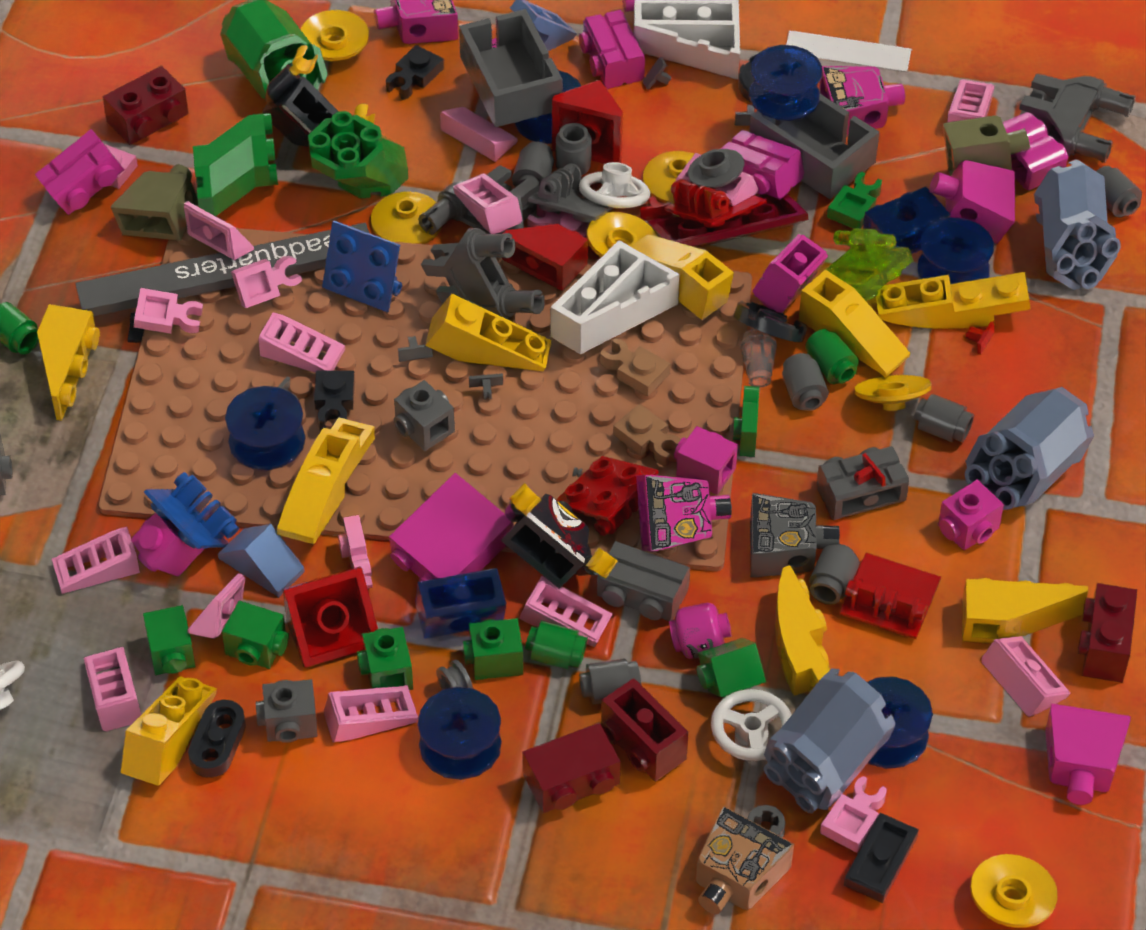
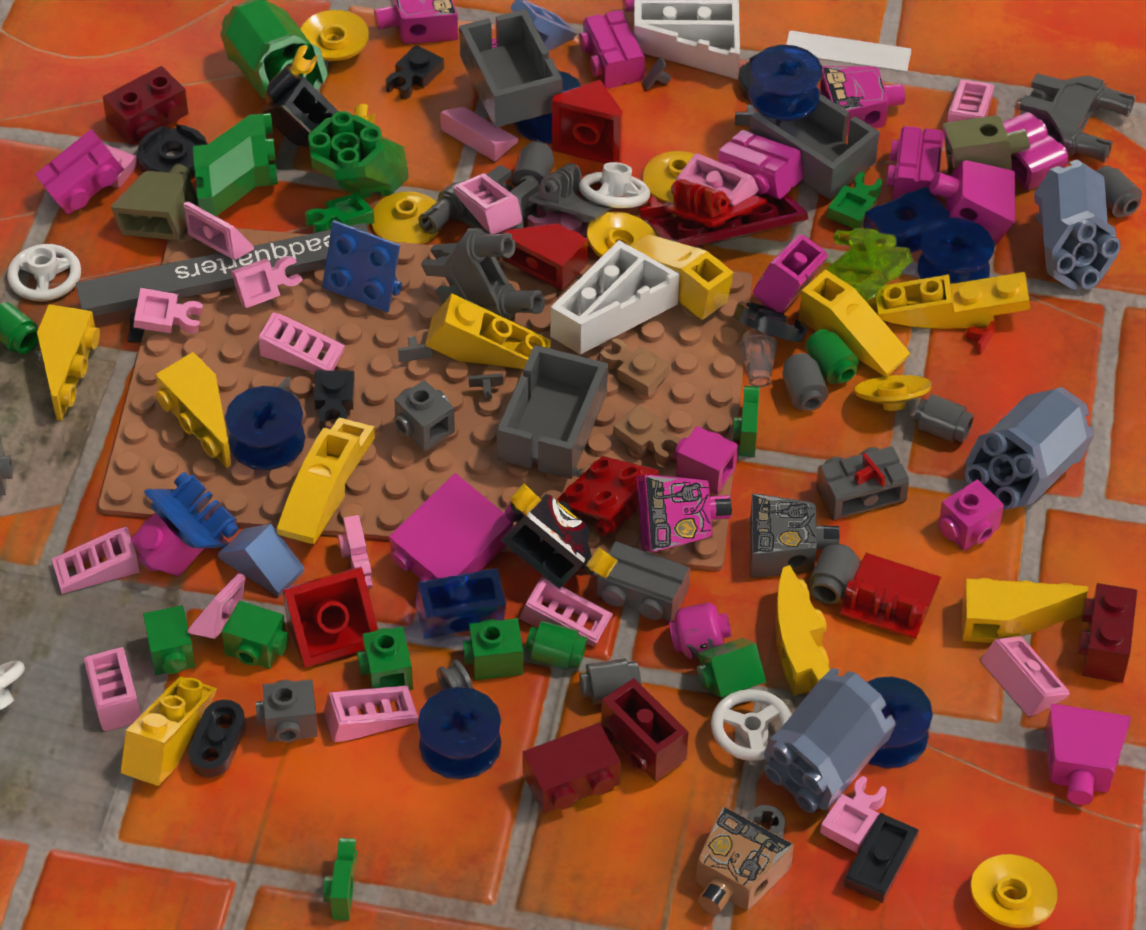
dark grey brick [556,123,592,175] -> none
dark grey piece [688,149,745,188] -> none
none -> white piece [7,244,81,302]
none -> black tile [137,125,207,179]
none -> yellow slope [155,352,231,468]
none -> green plate [305,192,374,233]
none -> green plate [323,838,358,921]
none -> dark grey piece [497,345,608,479]
none -> dark pink brick [887,126,944,206]

